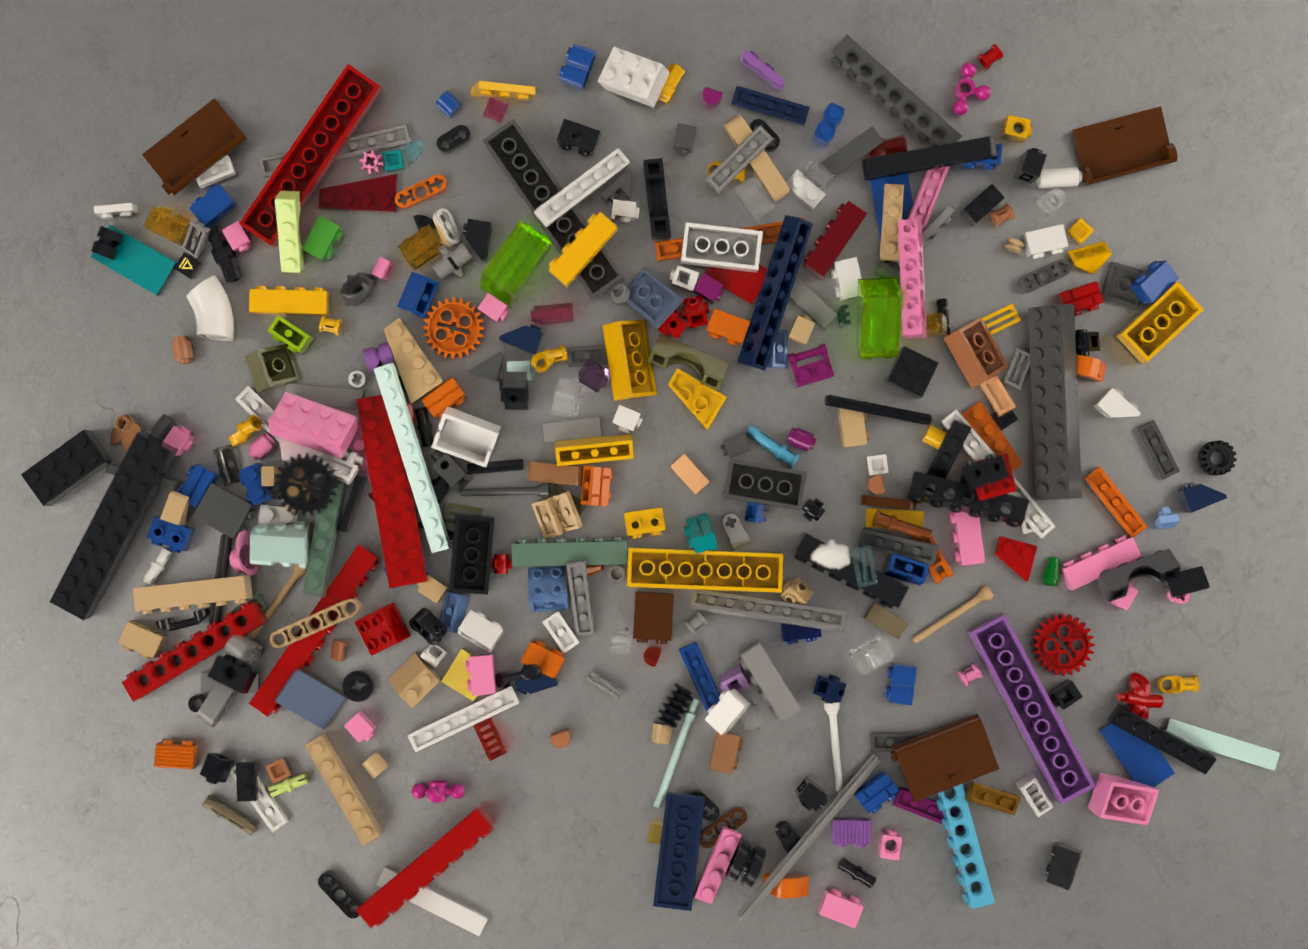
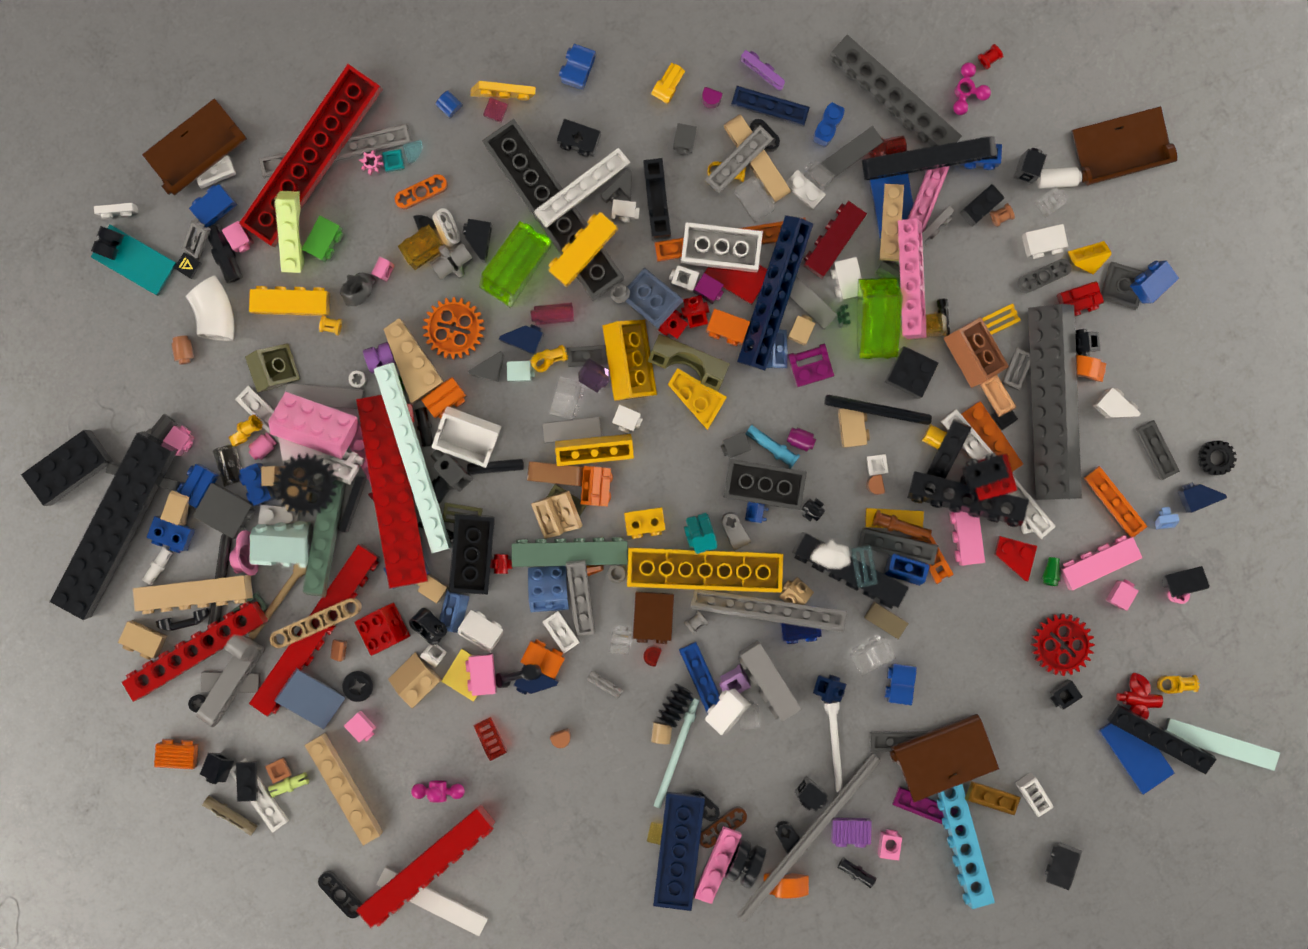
medium nougat plate [110,414,141,452] -> none
clear yellow brick [143,205,190,246] -> none
black brick [207,654,258,694] -> none
lime brick [267,315,314,354] -> none
dark red wing [318,174,398,213] -> none
tan brick [361,751,389,779] -> none
blue brick [397,272,439,318] -> none
white plate [407,685,520,753] -> none
black beam [437,125,471,154] -> none
dark grey piece [460,483,551,498] -> none
bright pink brick [477,293,509,323] -> none
black brick [499,372,529,410] -> none
white brick [598,47,670,108] -> none
light nougat tile [670,454,709,495] -> none
medium nougat brick [709,732,743,774] -> none
bright pink brick [818,888,864,928] -> none
blue brick [854,770,899,814] -> none
reddish brown beam [860,495,917,510] -> none
tan piece [912,585,995,643] -> none
bright pink bush [957,663,983,687] -> none
medium lavender brick [967,613,1096,804] -> none
yellow brick [1001,115,1032,142] -> none
tan bush [1005,238,1025,254] -> none
yellow tile [1067,217,1094,245] -> none
bright pink slope [1088,773,1160,825] -> none
black arch [1098,549,1181,602] -> none
yellow brick [1116,281,1204,364] -> none

